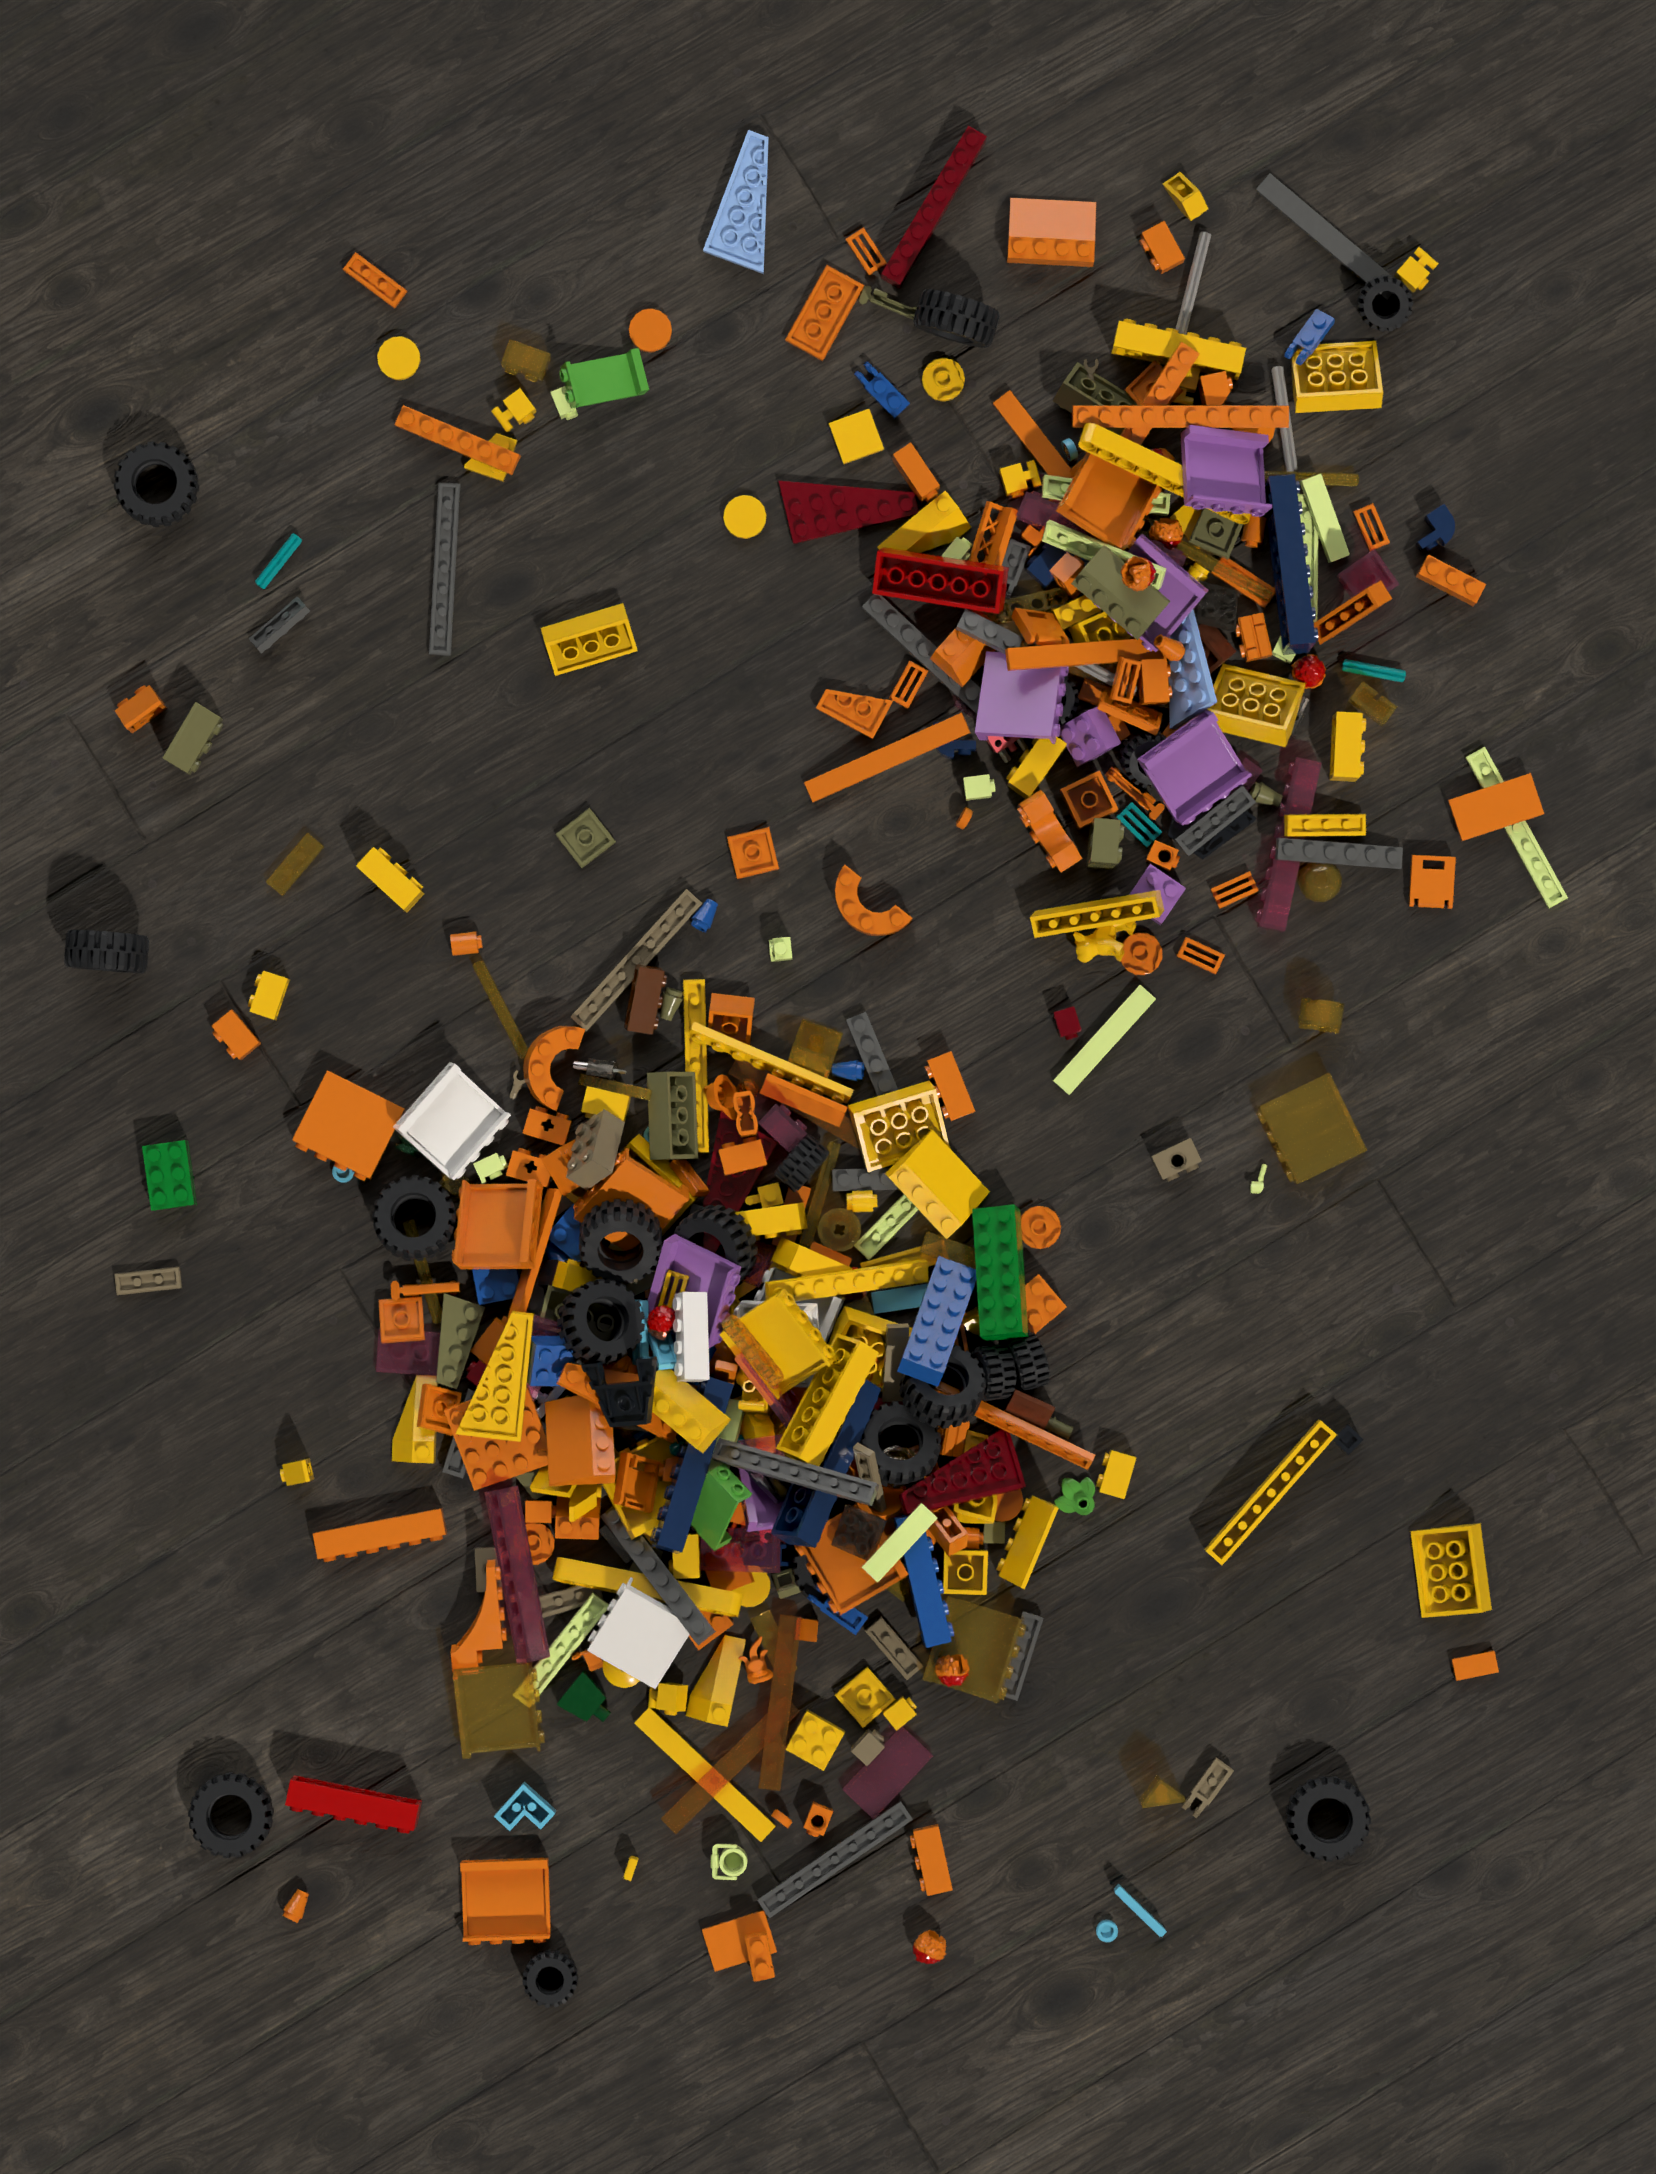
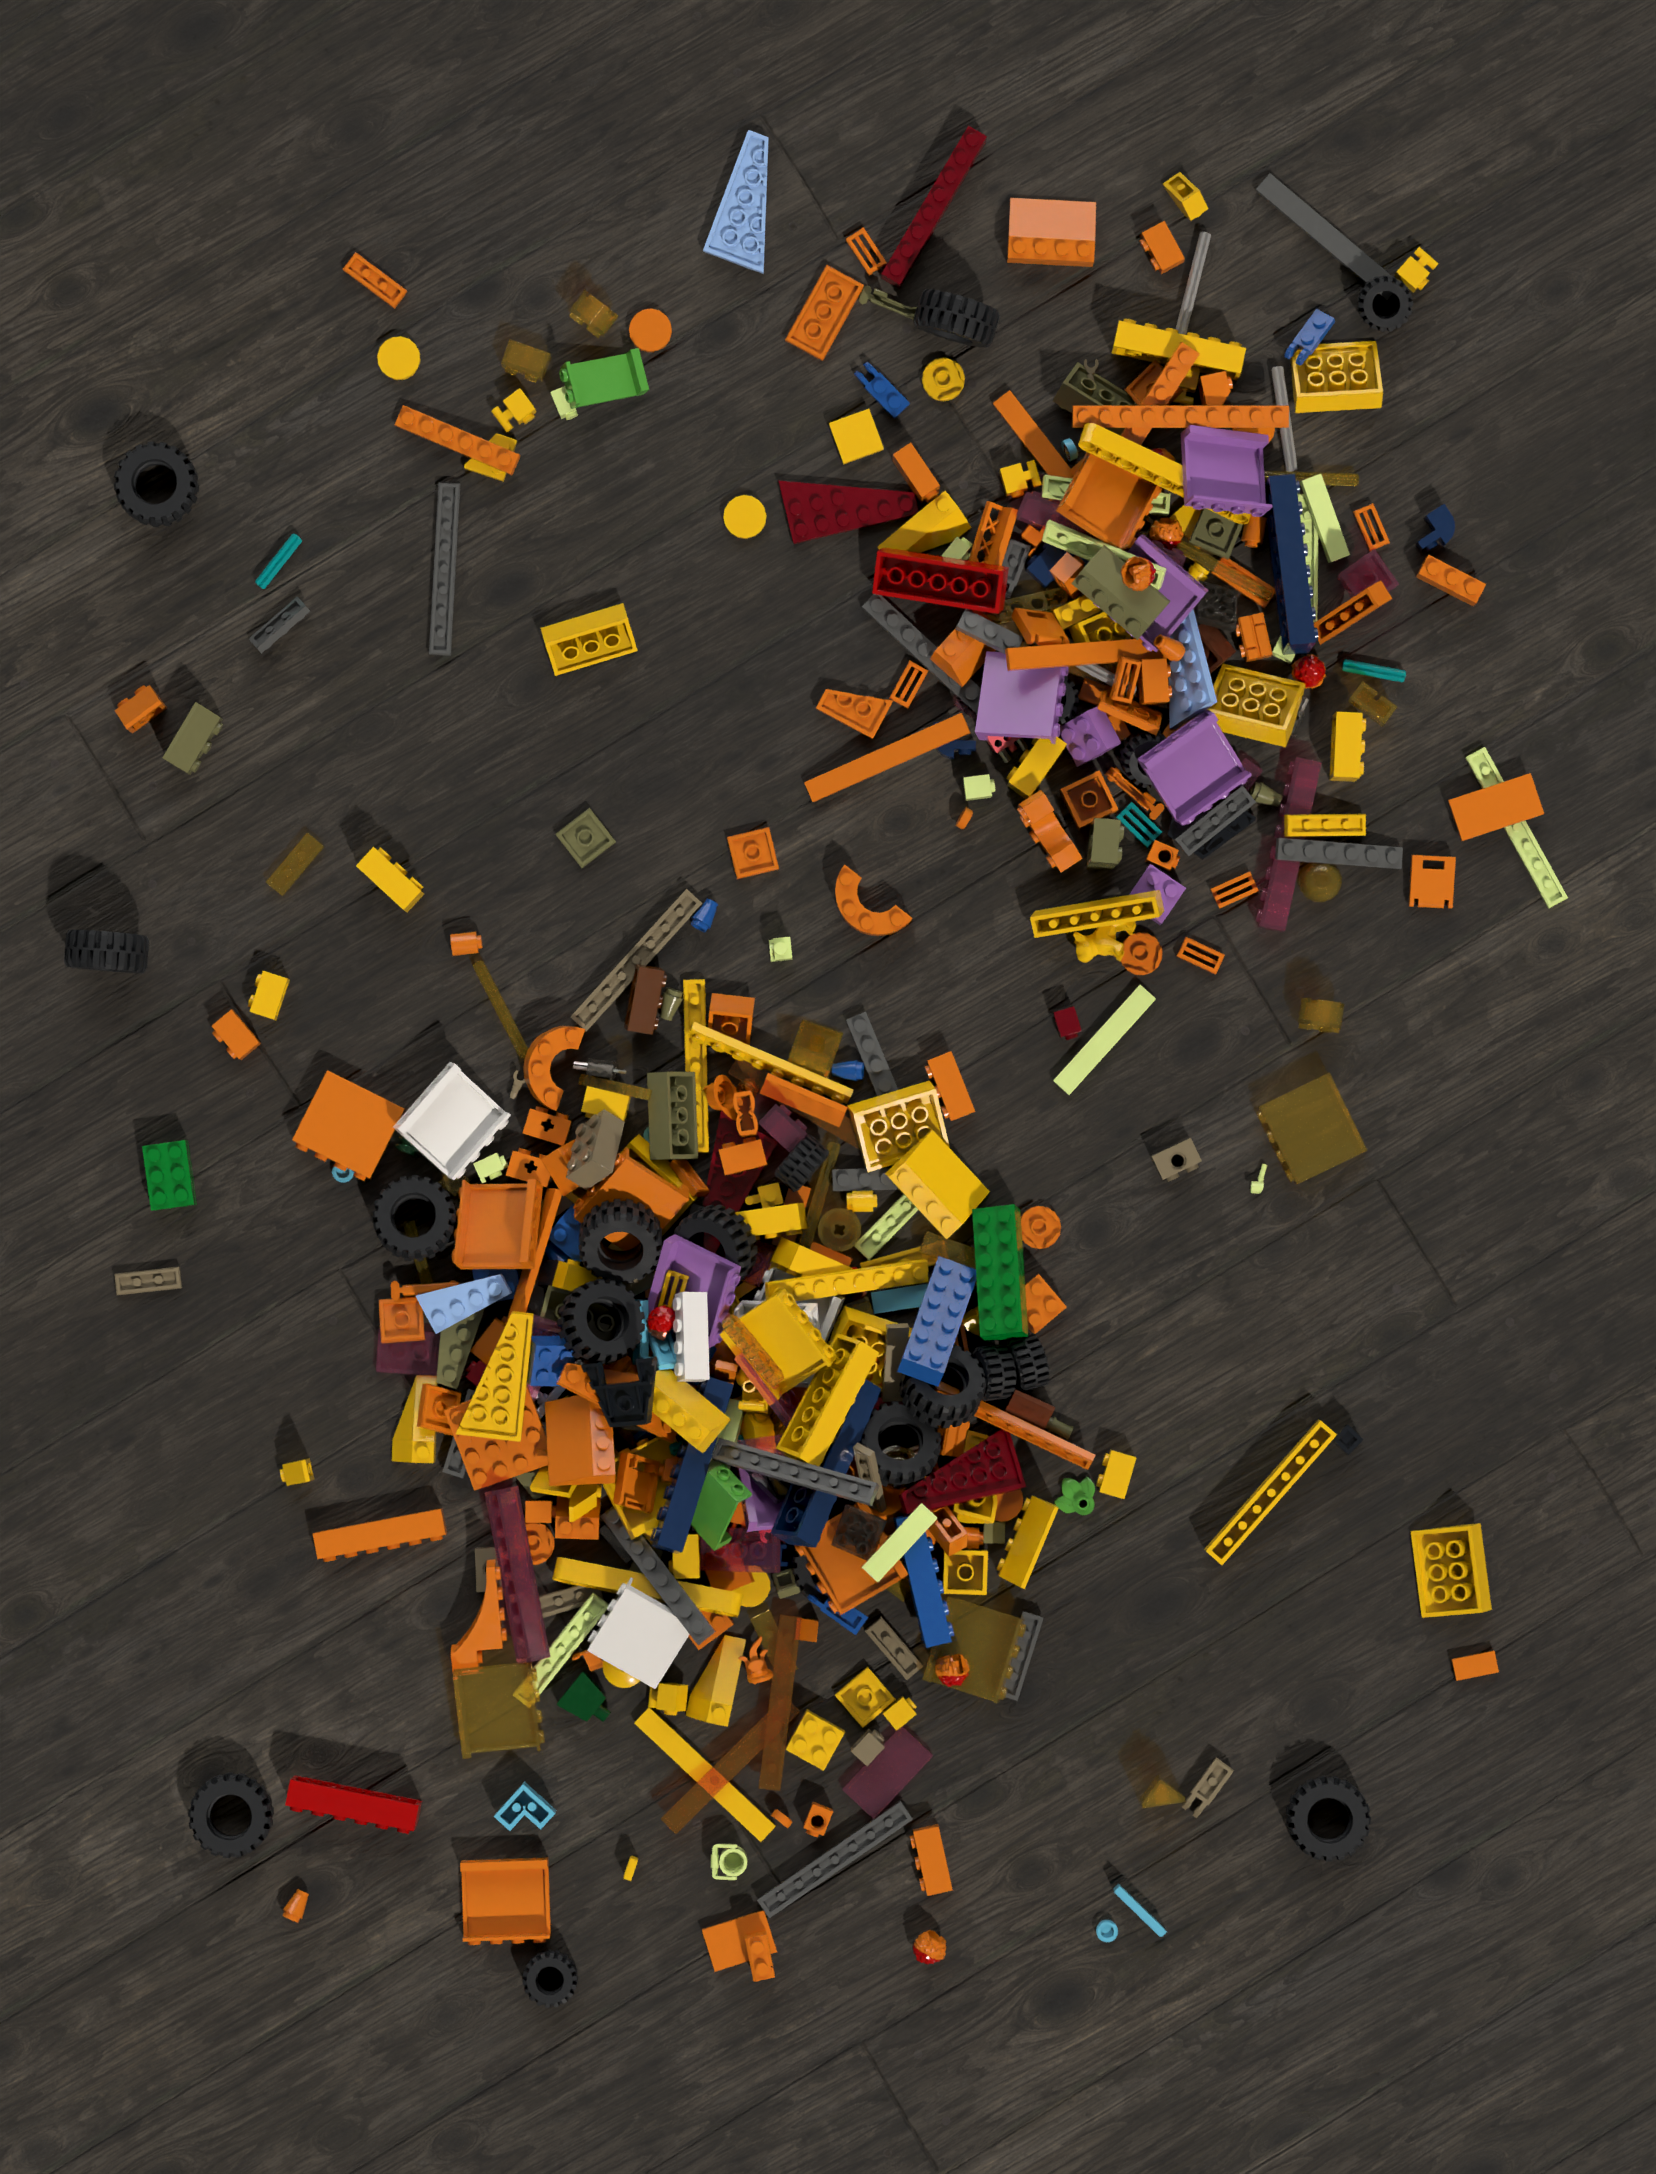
none -> light blue wing [416,1274,512,1334]
none -> clear yellow brick [569,290,619,338]

